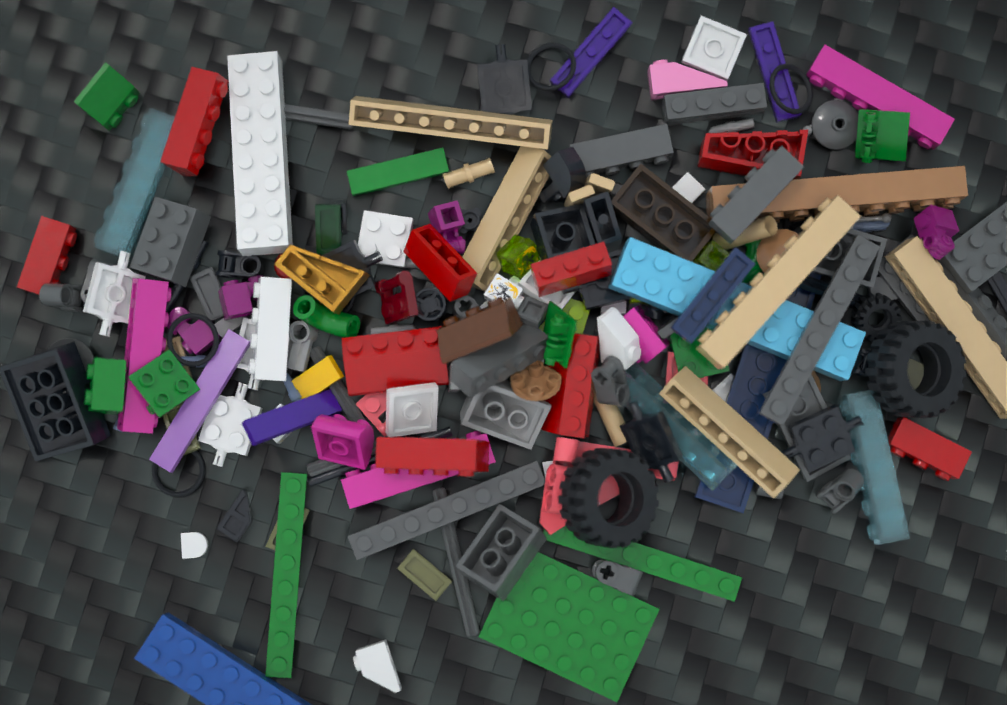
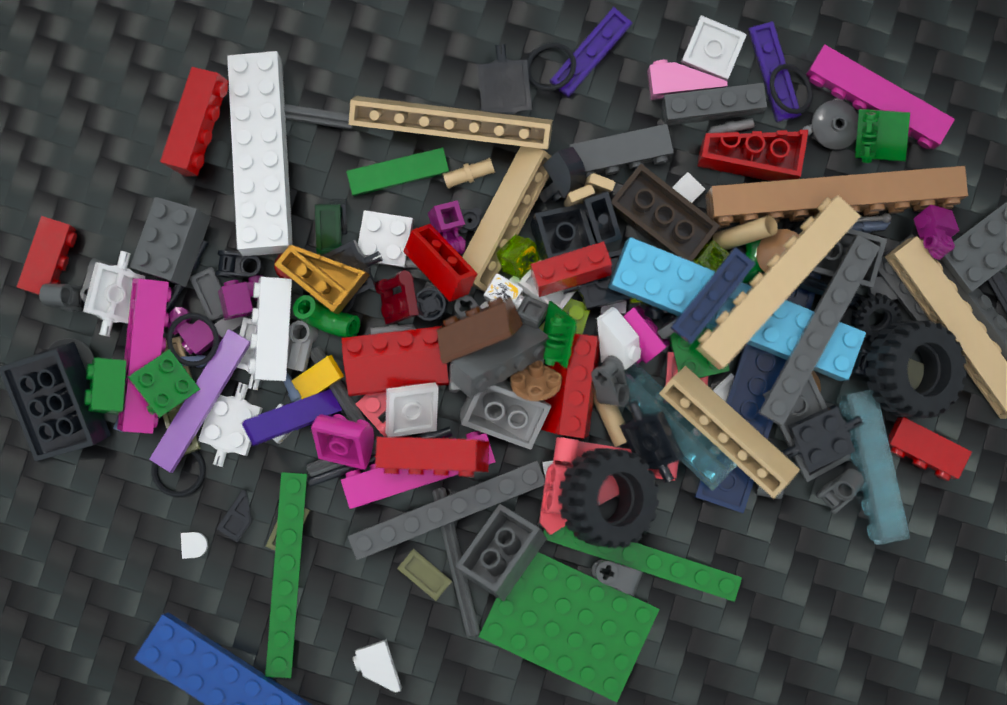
green slope [74,62,140,131] -> none
clear light blue brick [94,108,175,257] -> none
dark grey brick [708,146,804,245] -> none

